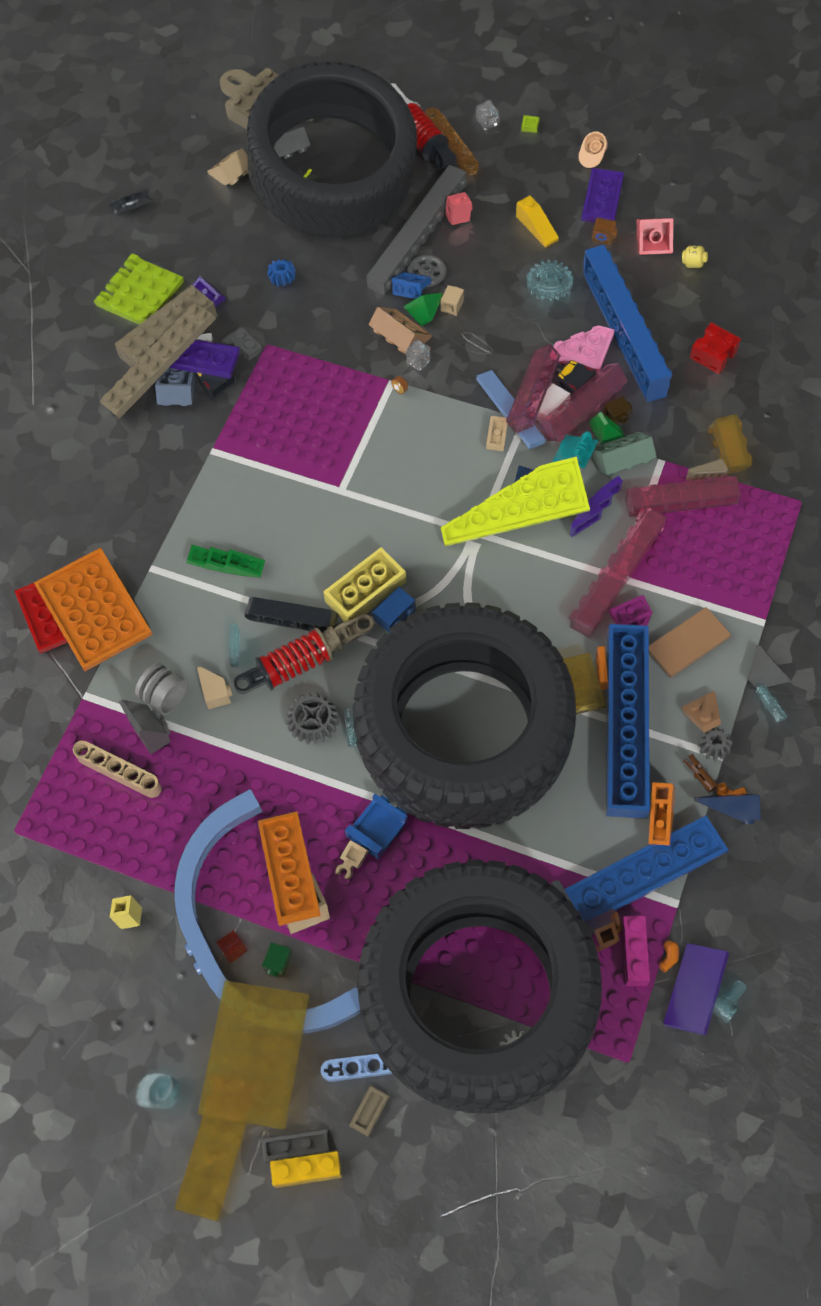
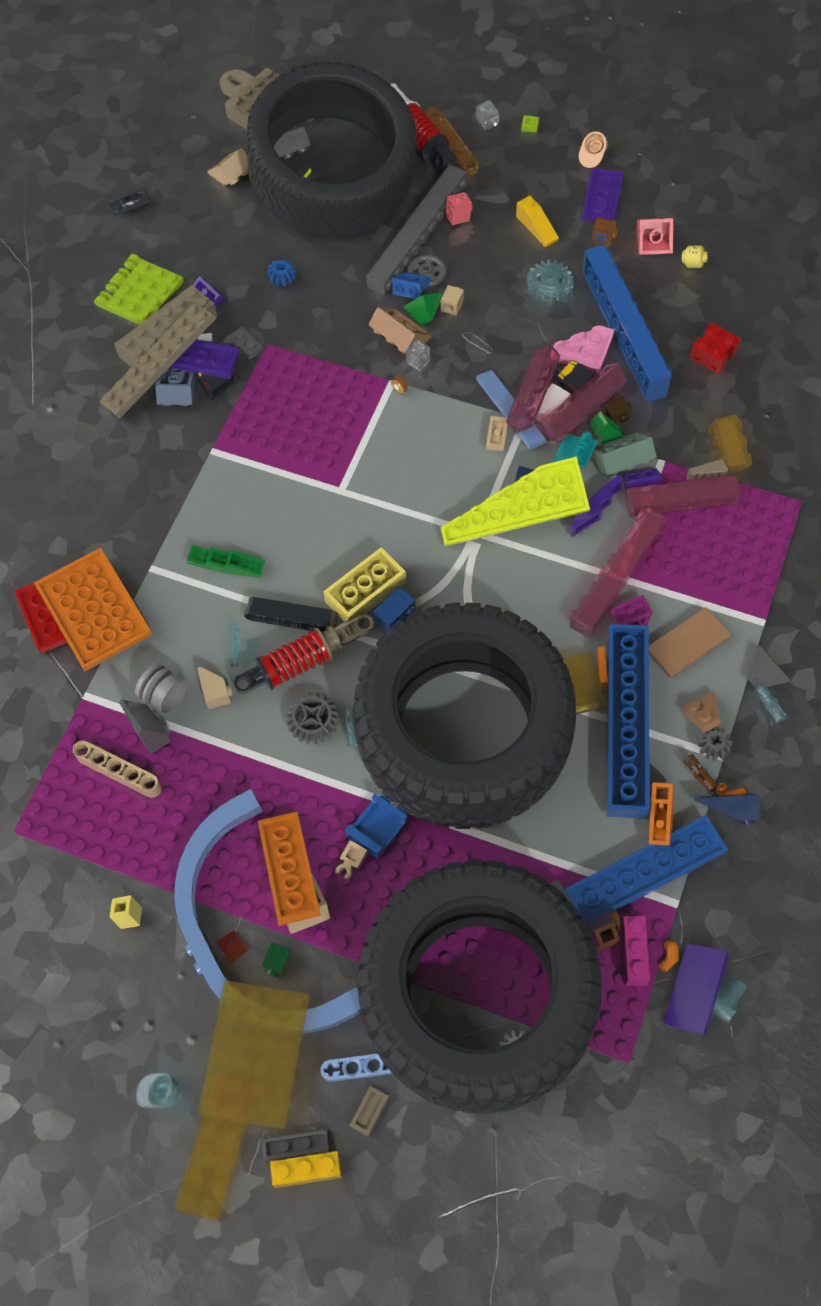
none -> dark purple slope [622,468,663,495]

